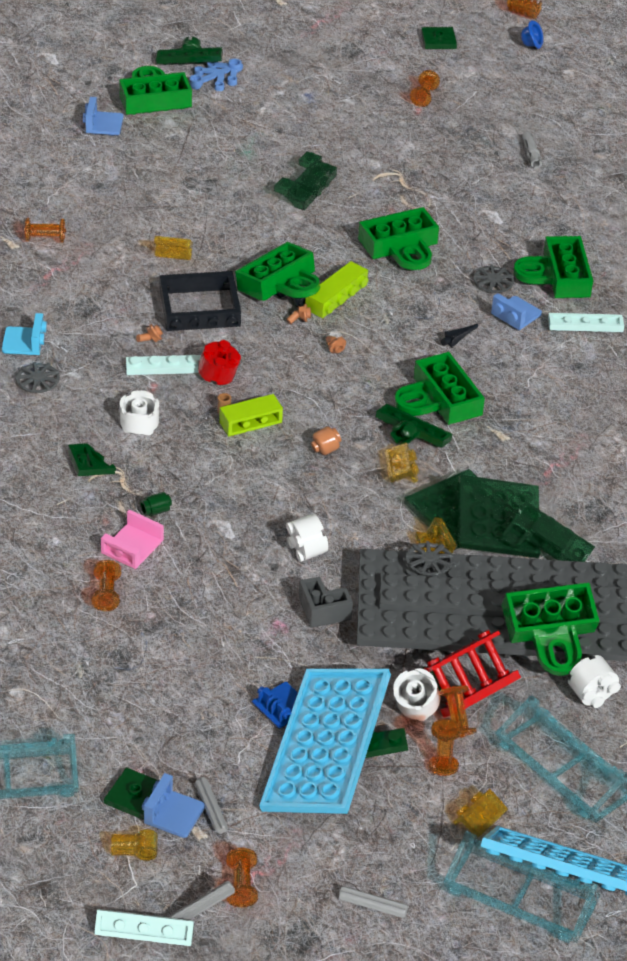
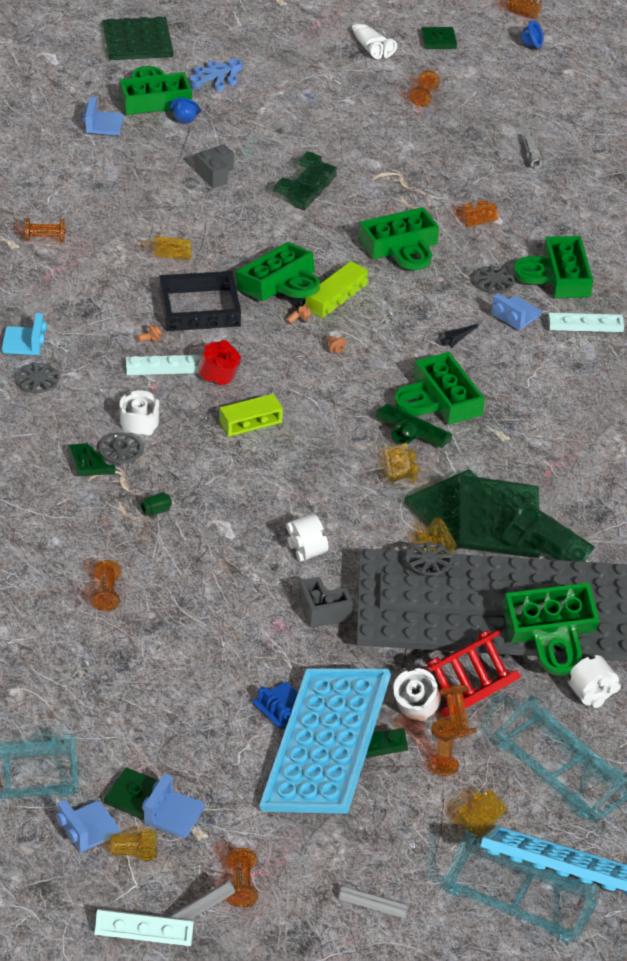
bright pink panel [101,510,164,569] -> none
dark green plate [156,36,223,65] -> none
light grey axle [195,777,228,835] -> none
medium nougat hinge [217,393,231,413] -> none
nougat head [311,426,342,456] -> none
none -> medium blue bracket [56,799,120,853]
none -> dark grey wheel [99,432,143,465]
none -> clear green plate [102,16,174,60]
none -> blue hat [170,98,201,124]
none -> dark grey brick [195,144,234,188]
none -> white piece [352,24,397,59]
none -> clear orange bracket [456,199,498,227]

